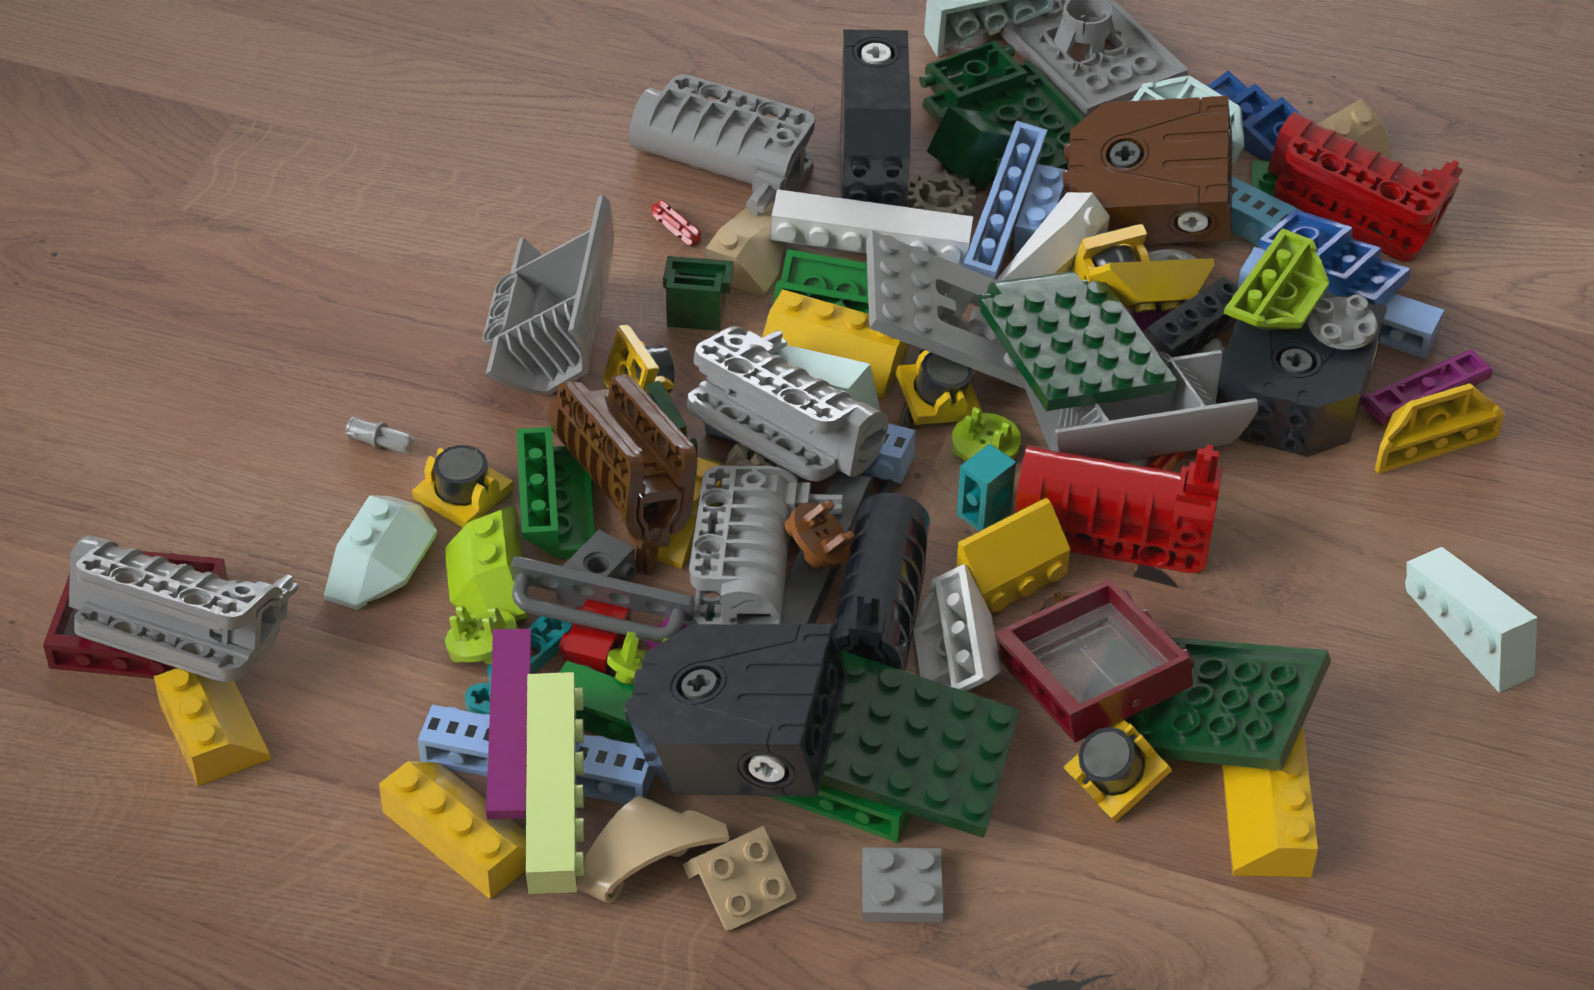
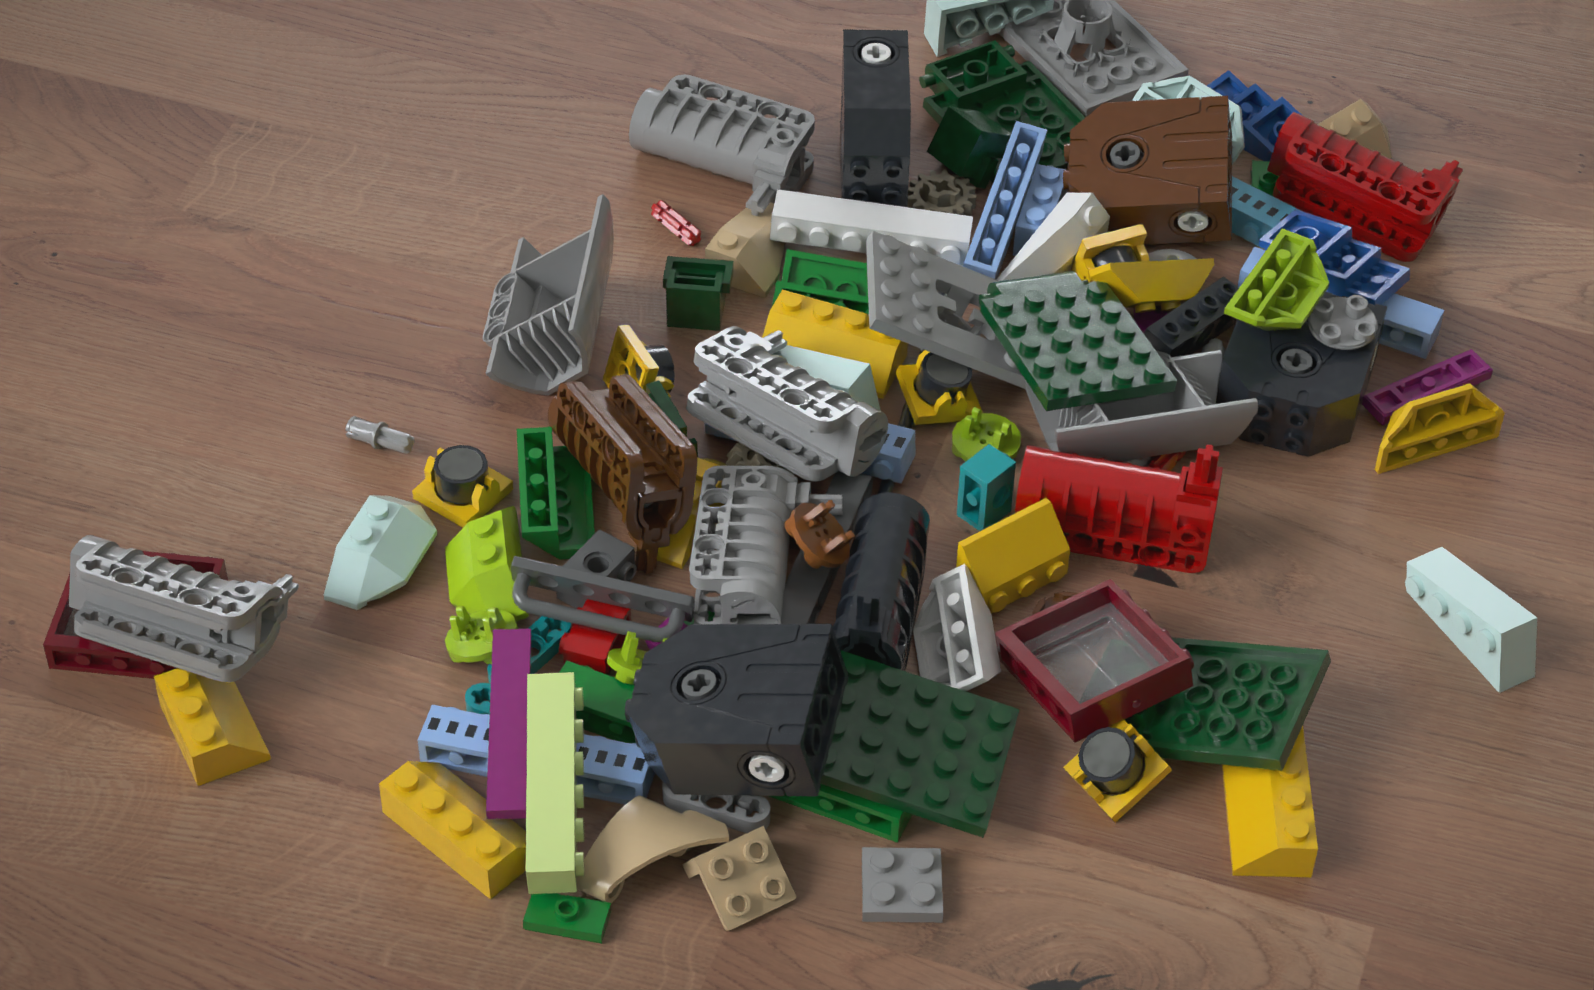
none -> green plate [523,893,611,944]
none -> light grey beam [662,782,770,833]

